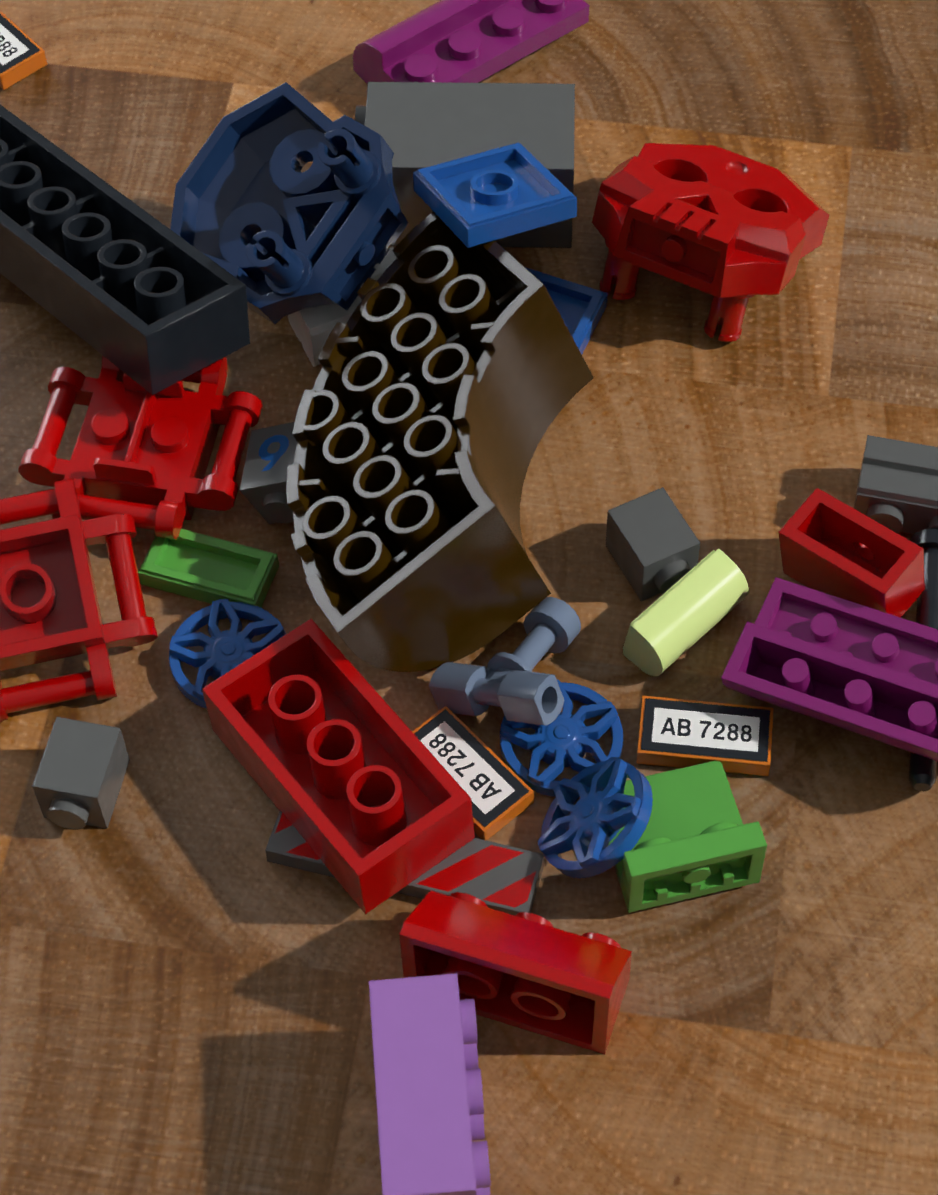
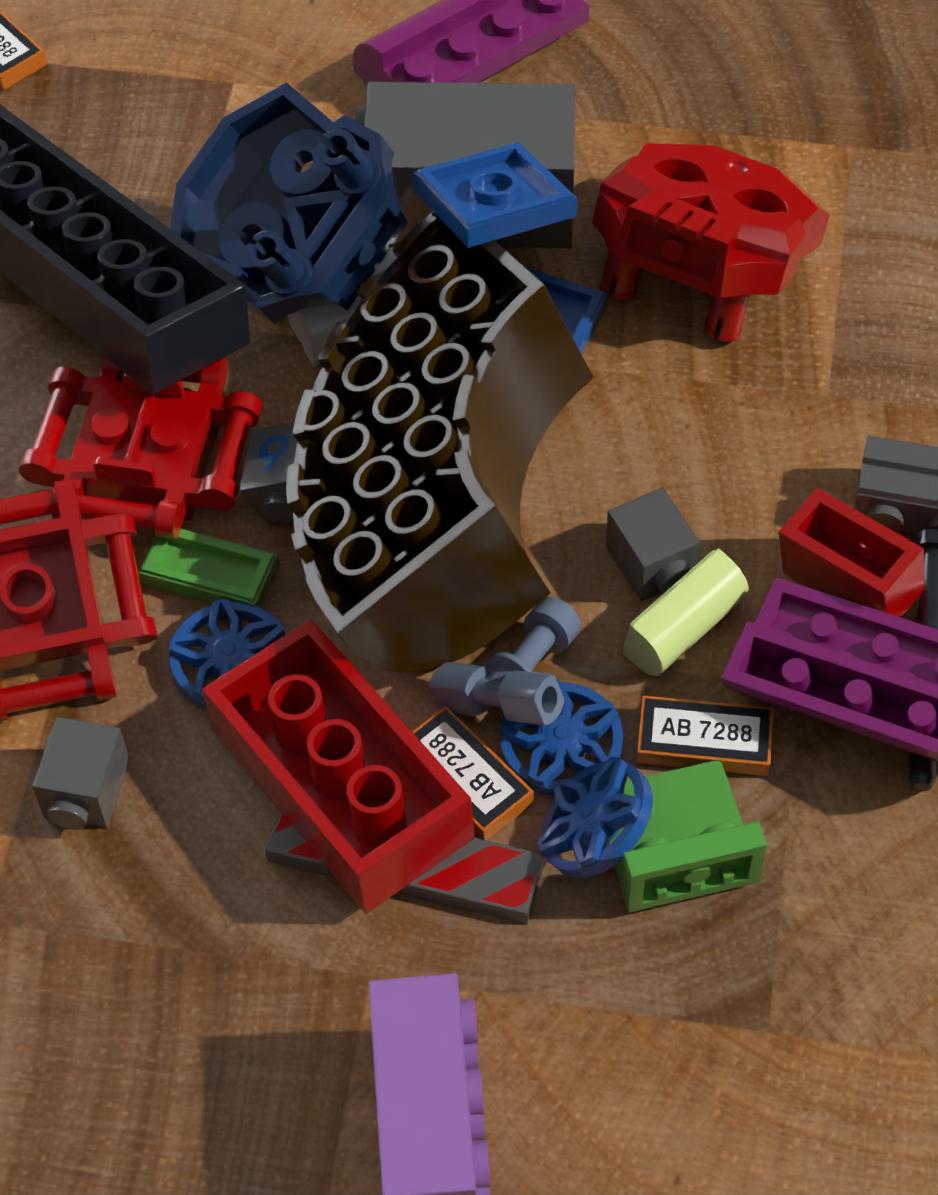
red slope [399,890,632,1055] -> none

